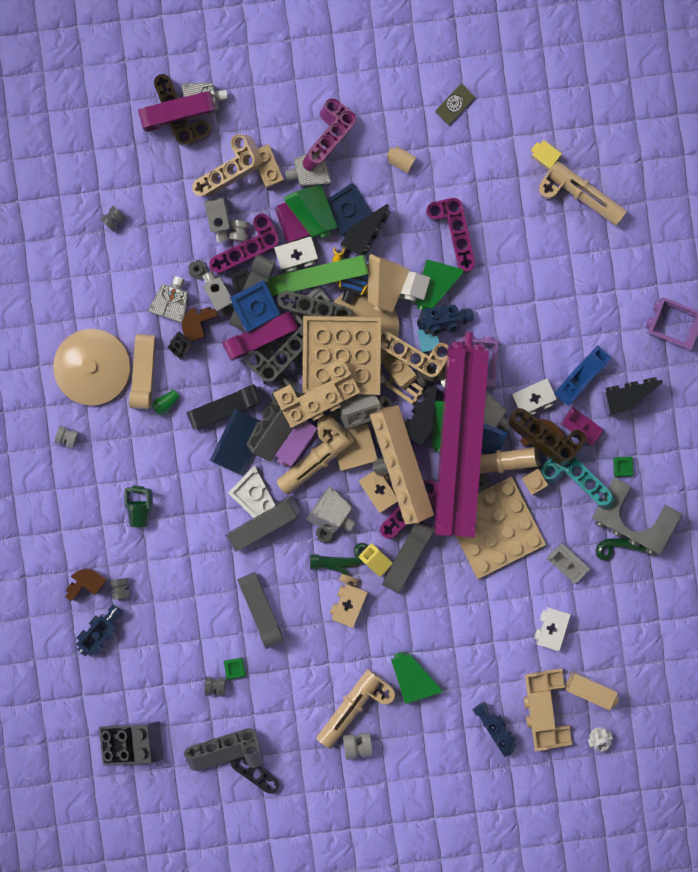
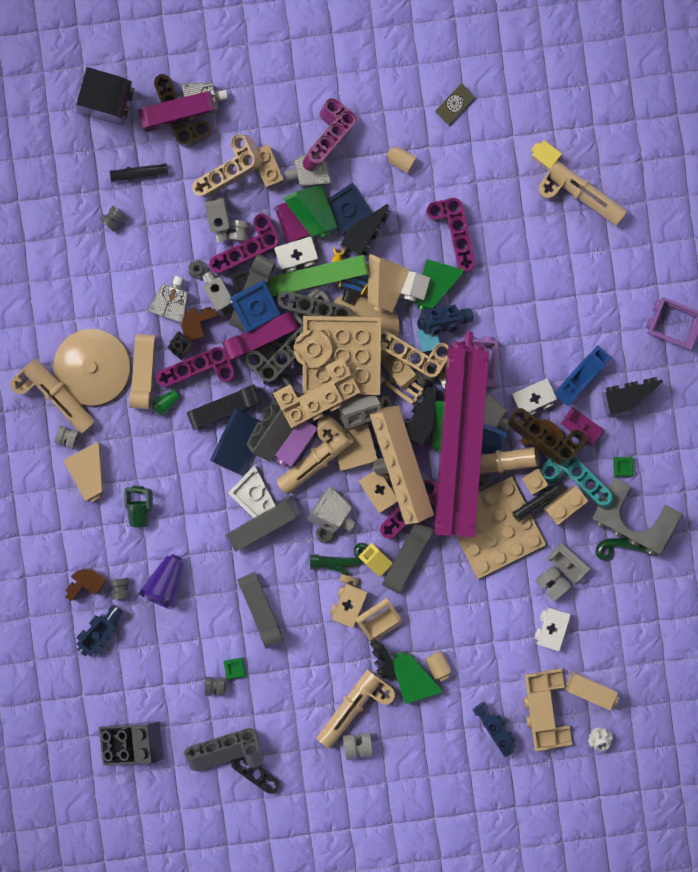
none -> tan piece [10,358,95,433]
none -> tan slope [63,442,104,502]
none -> black brick [76,67,135,124]
none -> black pin [109,163,168,183]
none -> dark purple cone [139,554,184,610]
none -> magenta beam [156,347,235,387]
none -> tan tile [294,329,332,368]
none -> tan tile [355,598,404,642]
none -> black slope [370,639,395,681]
none -> tan brick [425,650,452,681]
none -> black pin [512,481,566,522]
none -> light grey wheel [535,565,571,601]
none -> tan brick [542,485,588,525]

